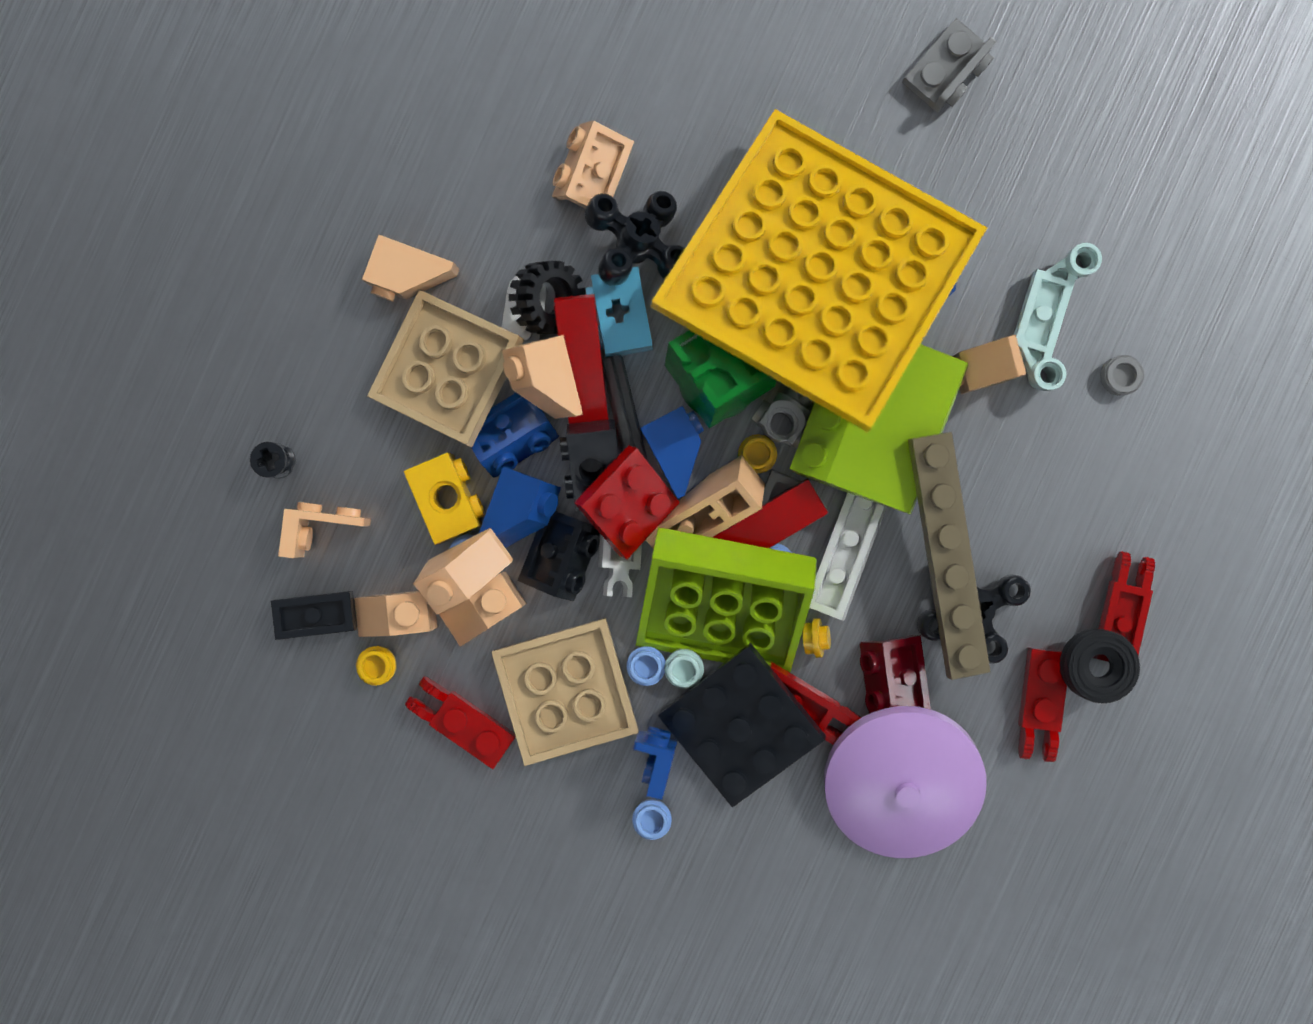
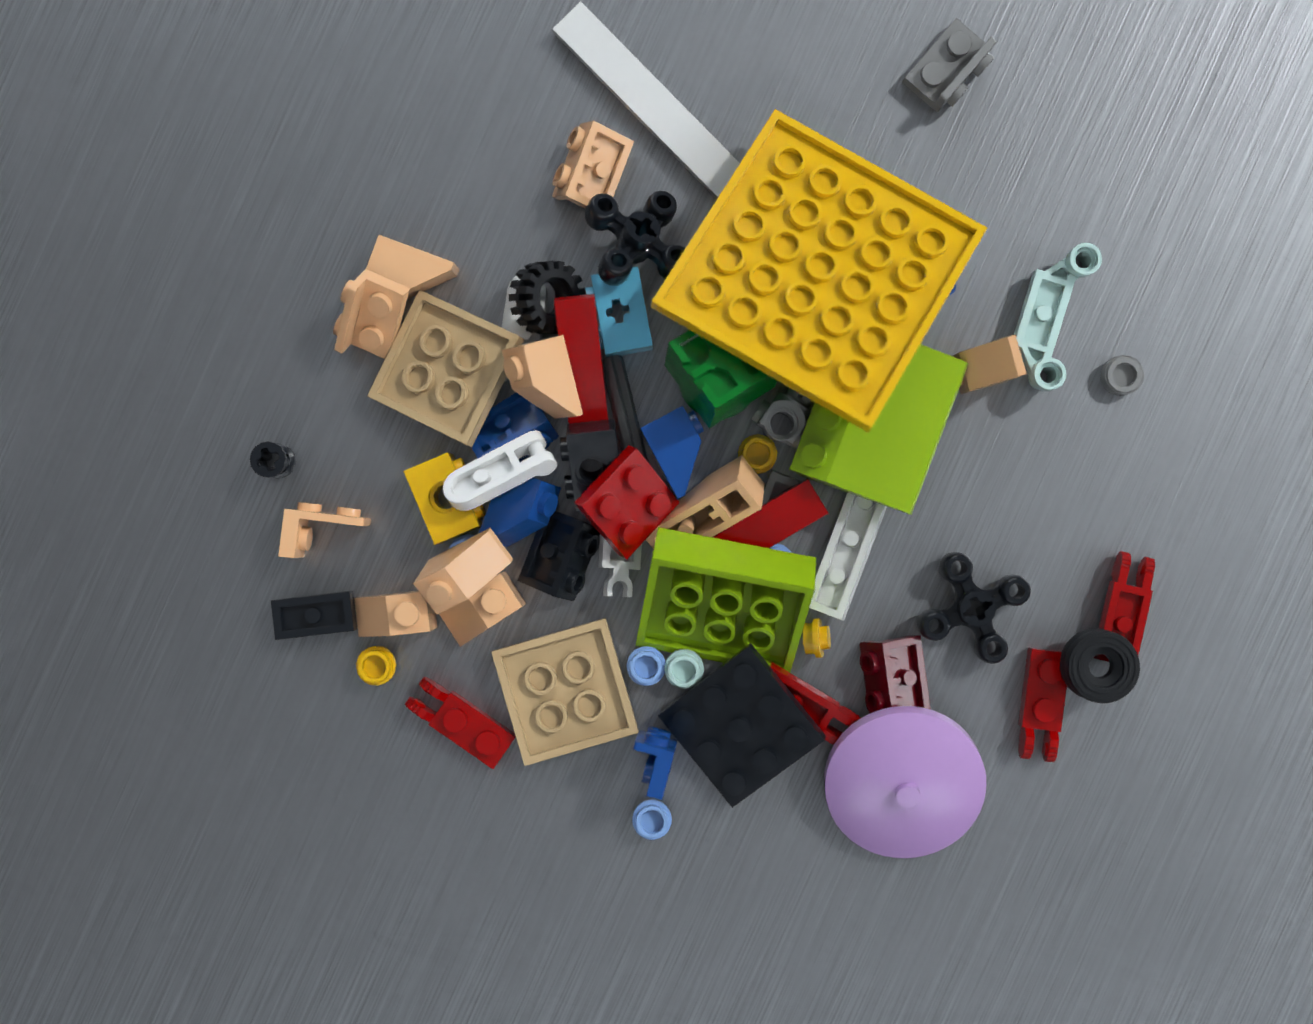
dark tan plate [908,432,990,680] -> none
none -> light nougat bracket [333,269,410,359]
none -> white plate [443,430,557,511]
none -> white tile [552,1,740,199]

